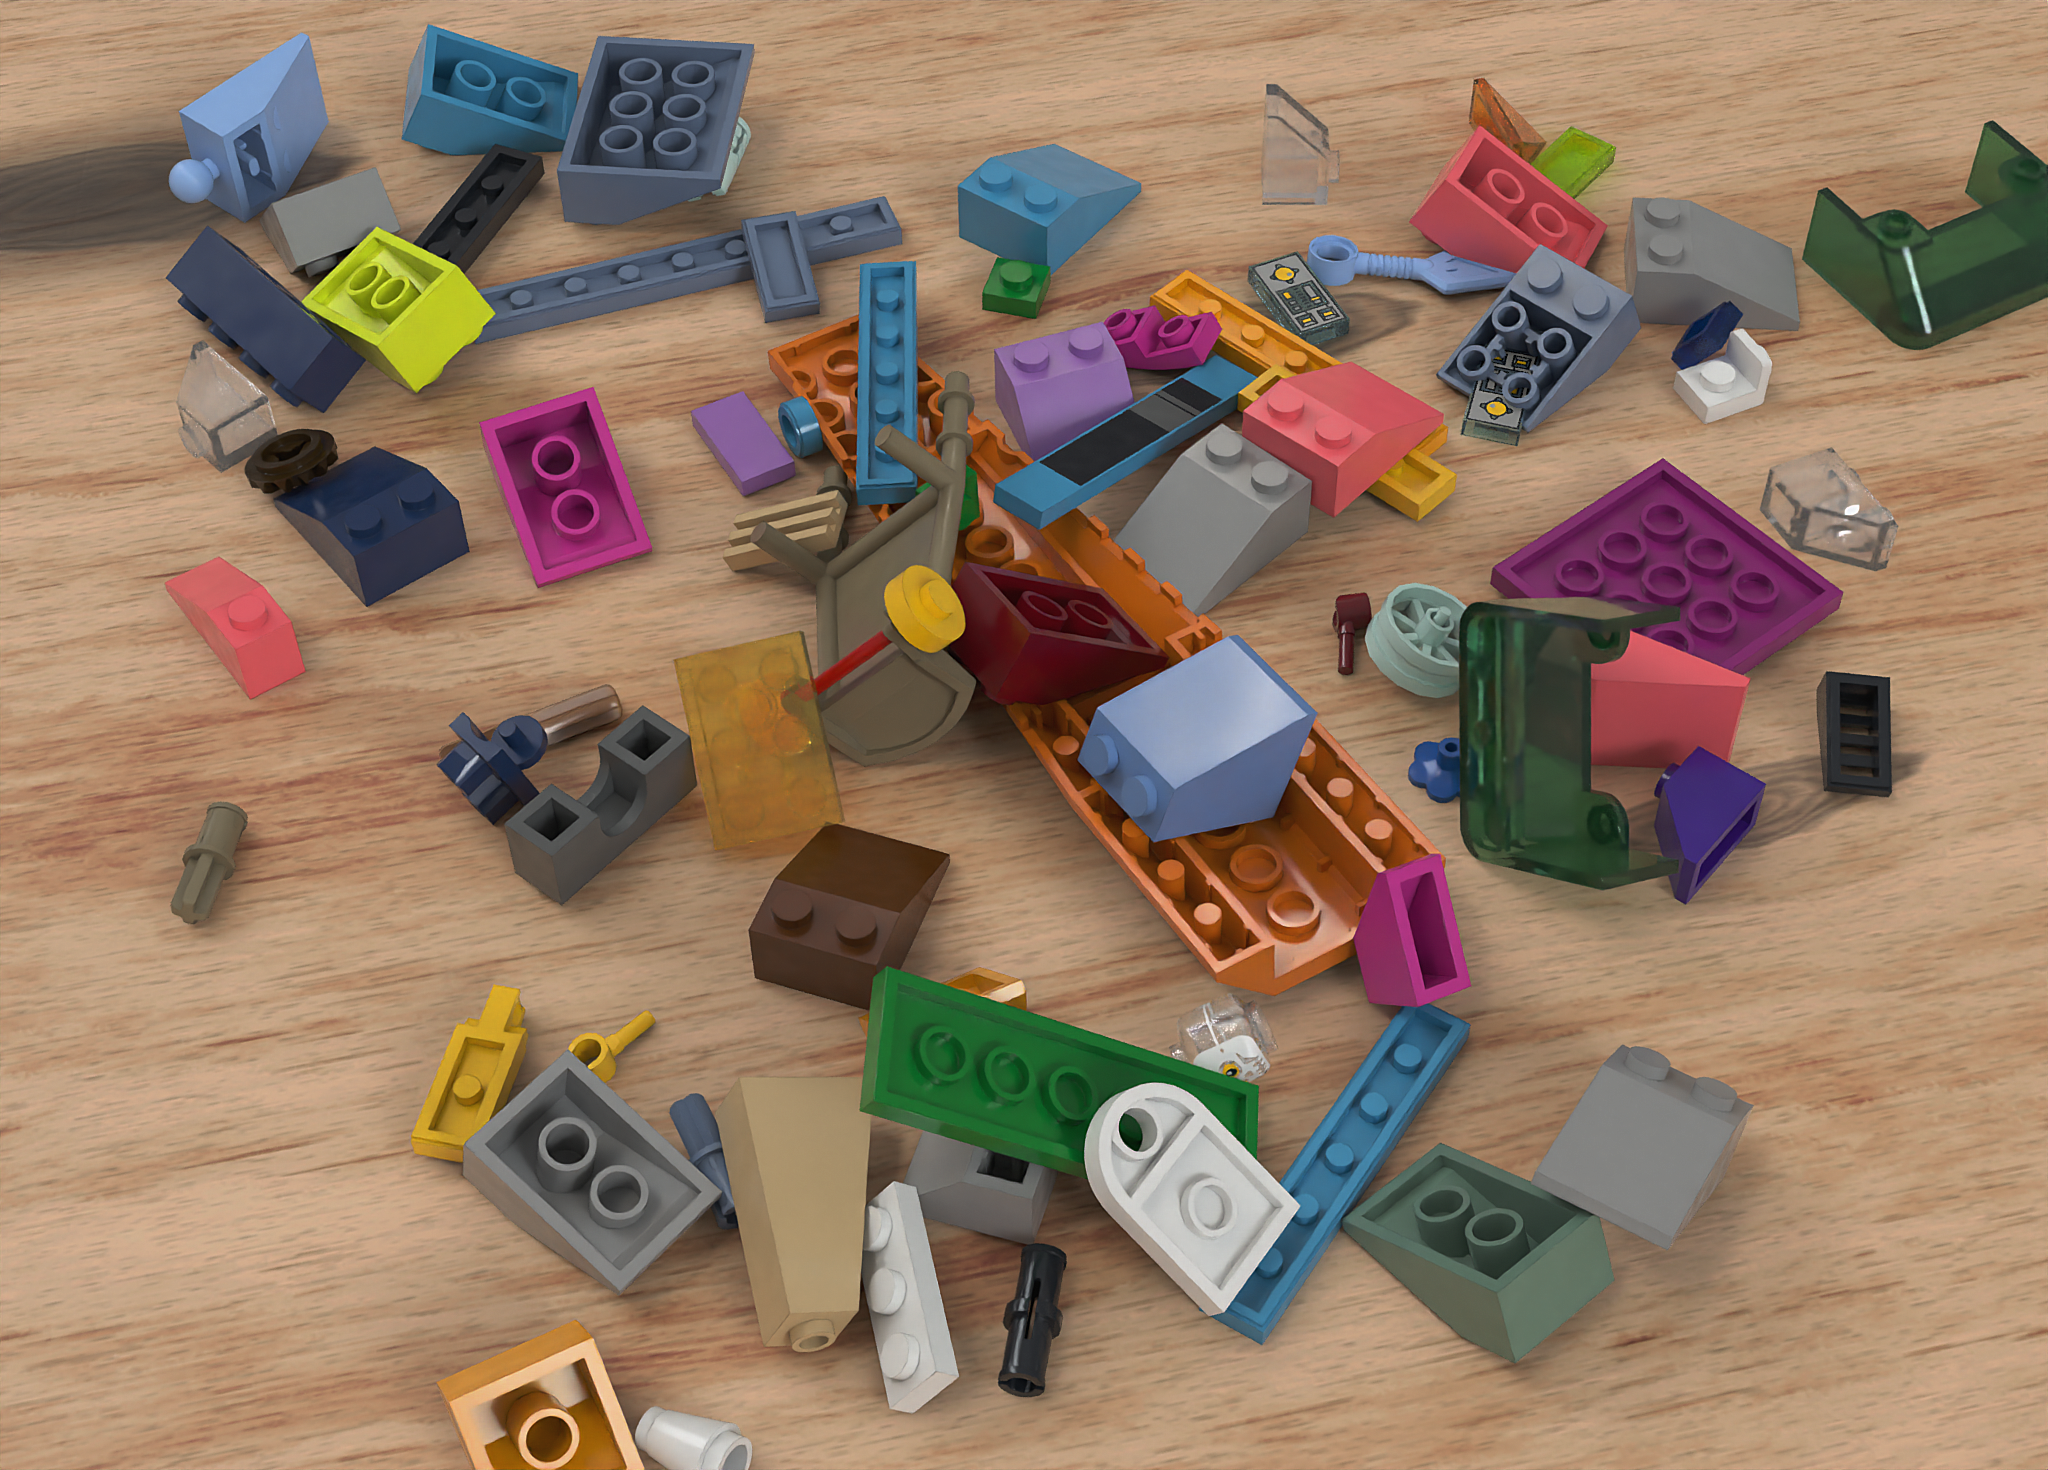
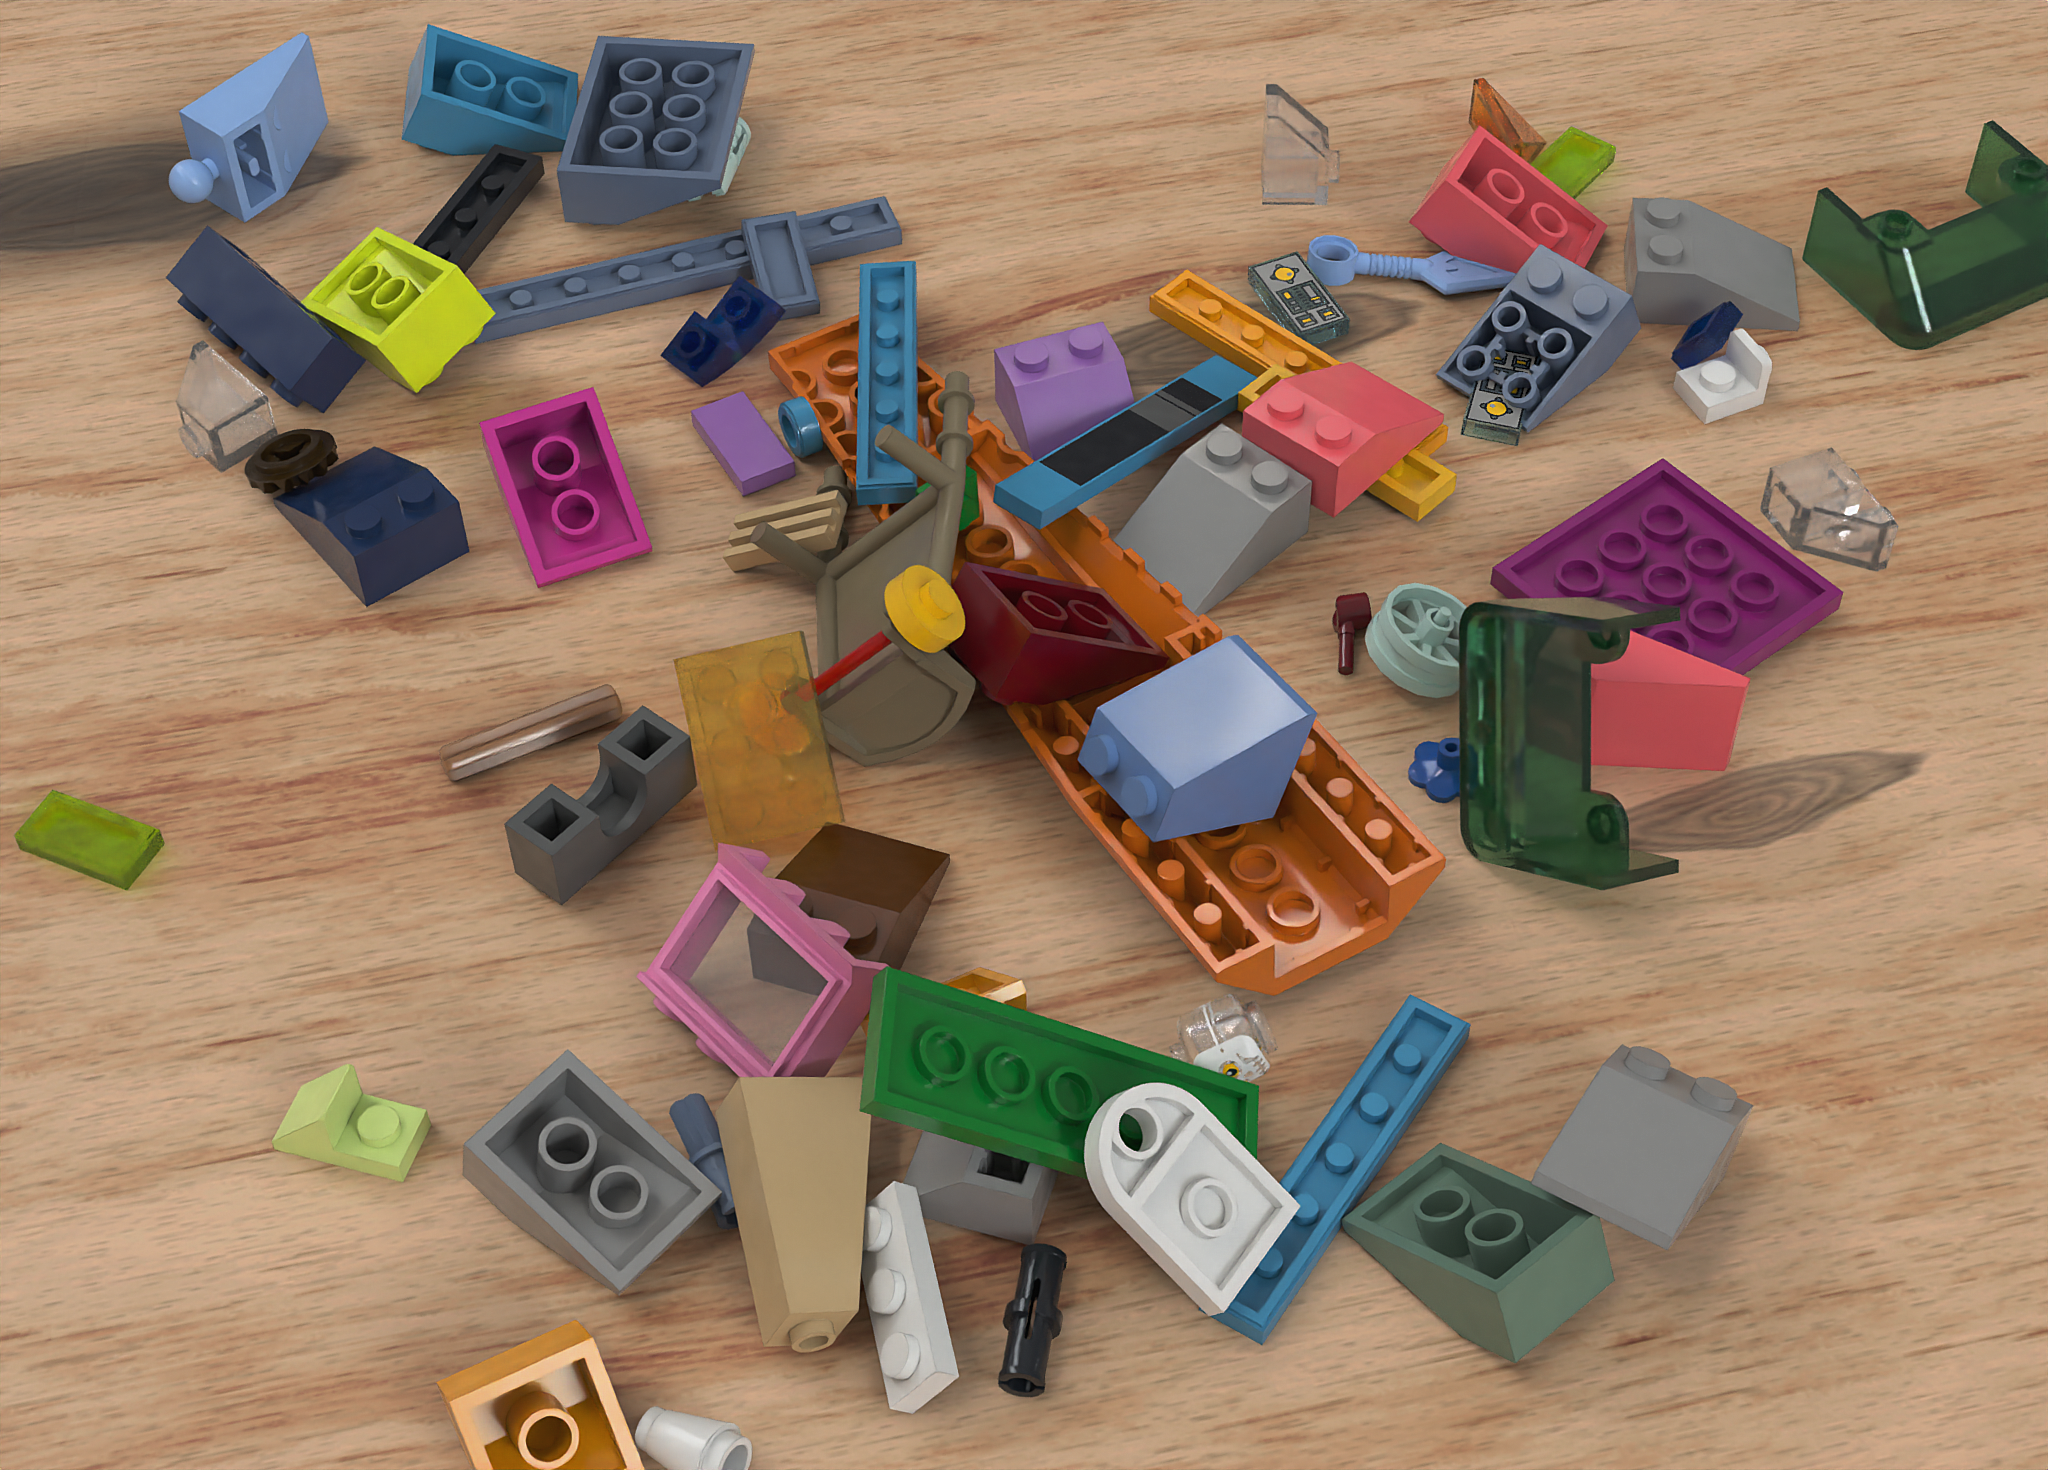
coral slope [165,557,306,700] -> none
dark tan axle [170,801,248,924] -> none
light grey slope [259,167,401,277] -> none
yellow hinge [411,984,529,1163] -> none
dark blue hips [436,712,548,825] -> none
yellow hand [568,1010,656,1083] -> none
dark azure slope [958,144,1141,275] -> none
green plate [982,257,1051,319] -> none
dark pink slope [1104,305,1222,370] -> none
dark pink slope [1353,854,1471,1007] -> none
dark purple slope [1654,746,1766,905] -> none
black slope [1816,671,1892,797] -> none
none -> clear neon green tile [14,789,165,891]
none -> yellowish green slope [272,1064,431,1182]
none -> window [636,843,889,1077]
none -> clear blue slope [660,275,786,387]

